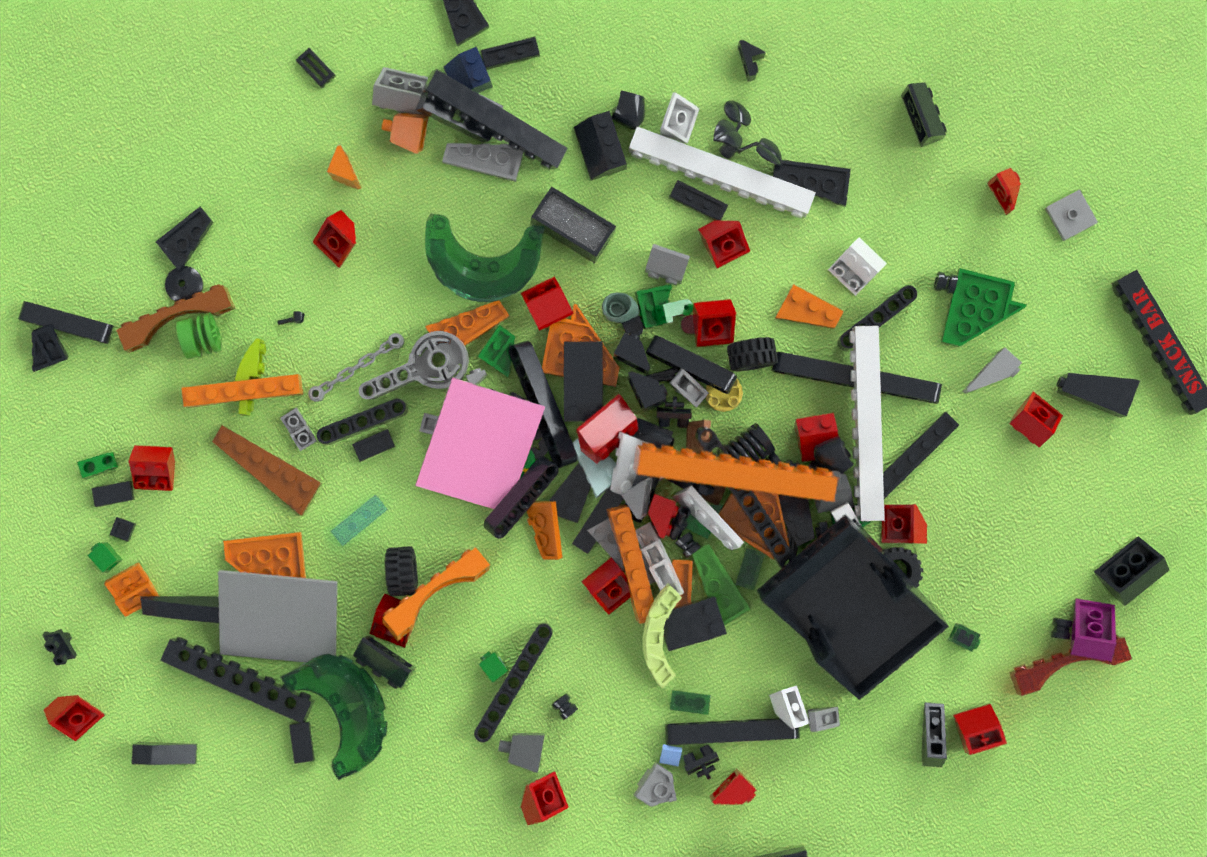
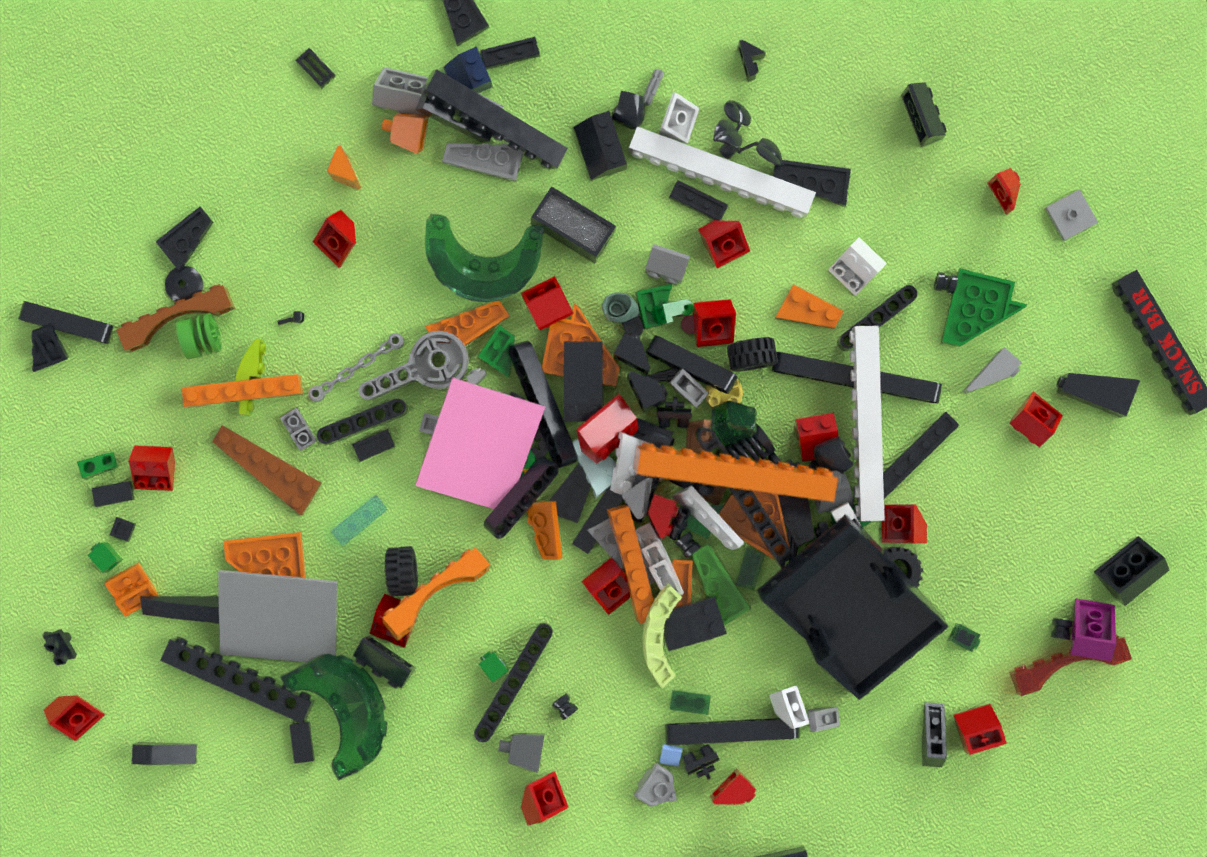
none -> light grey axle [643,69,664,105]
none -> clear green slope [711,400,757,446]

